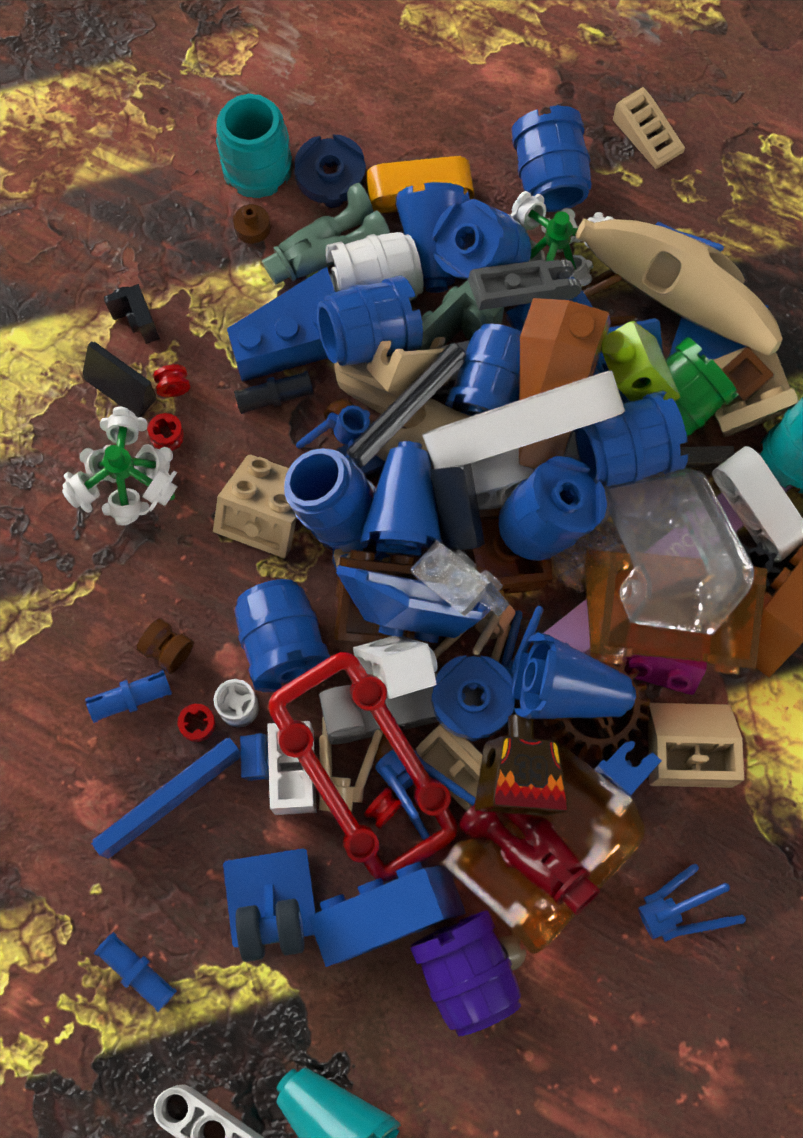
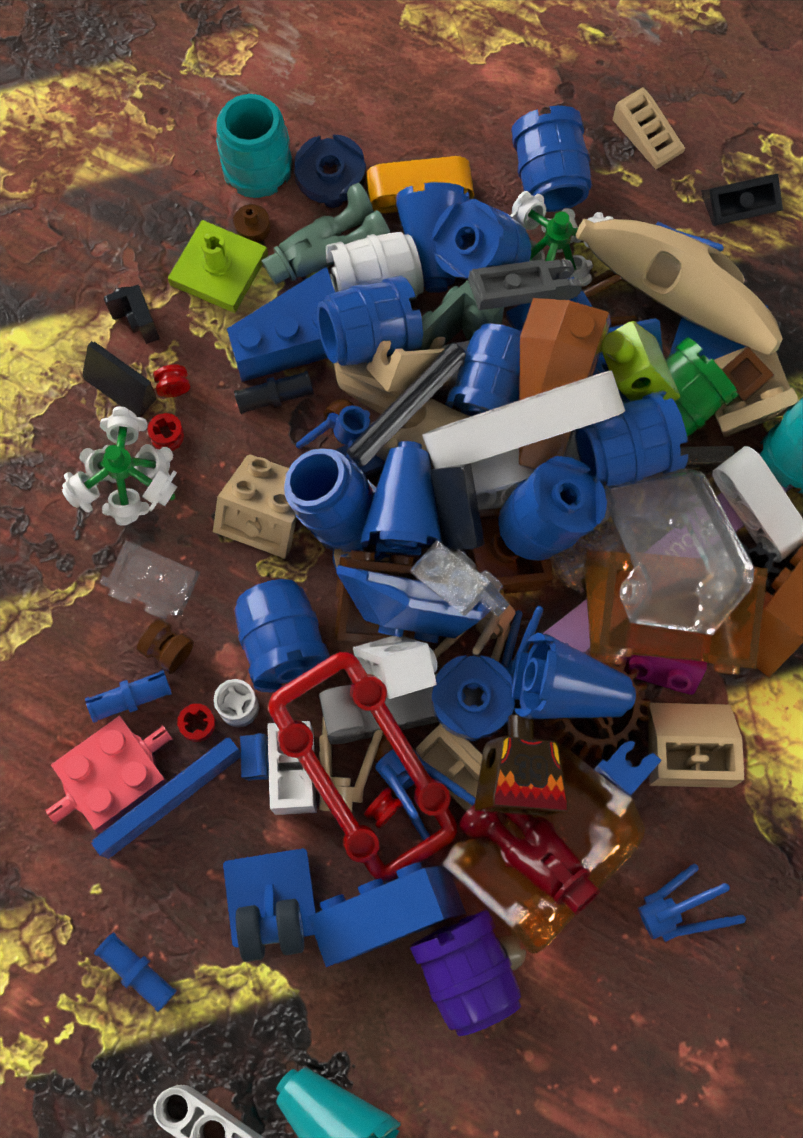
none -> coral plate [45,715,173,833]
none -> clear bracket [100,540,200,620]
none -> lime tile [168,220,268,313]
none -> black slope [701,174,783,226]

